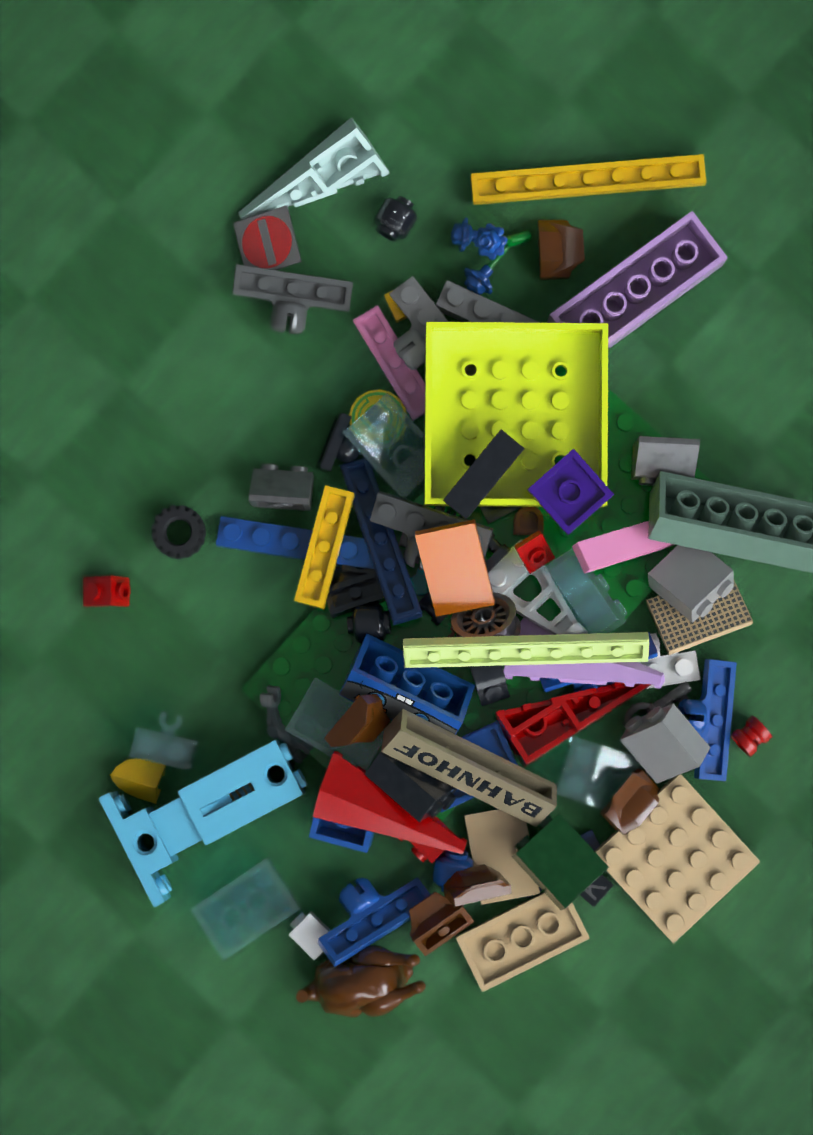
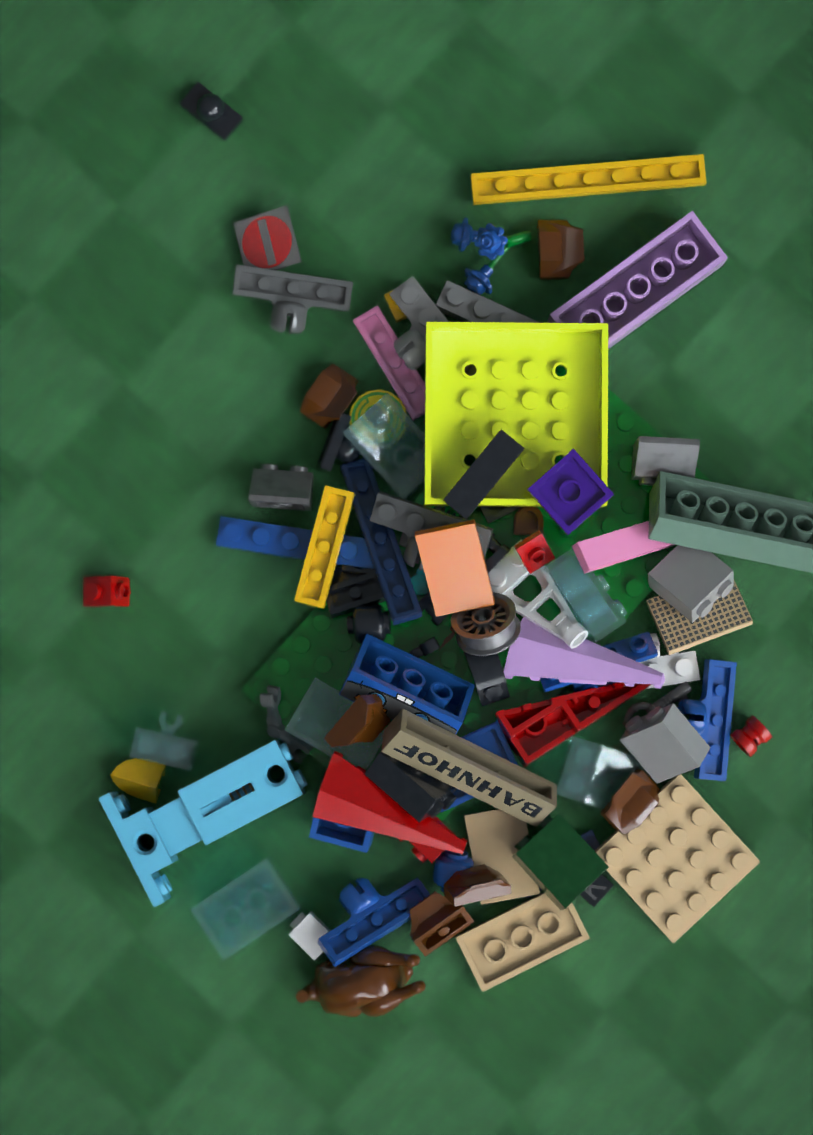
black tyre [151,505,206,559] -> none
light aqua wedge [238,117,390,220] -> none
black head [374,196,417,242] -> none
yellowish green tile [403,632,649,668] -> none
none -> black tile [180,82,244,142]
none -> reddish brown slope [300,364,359,429]

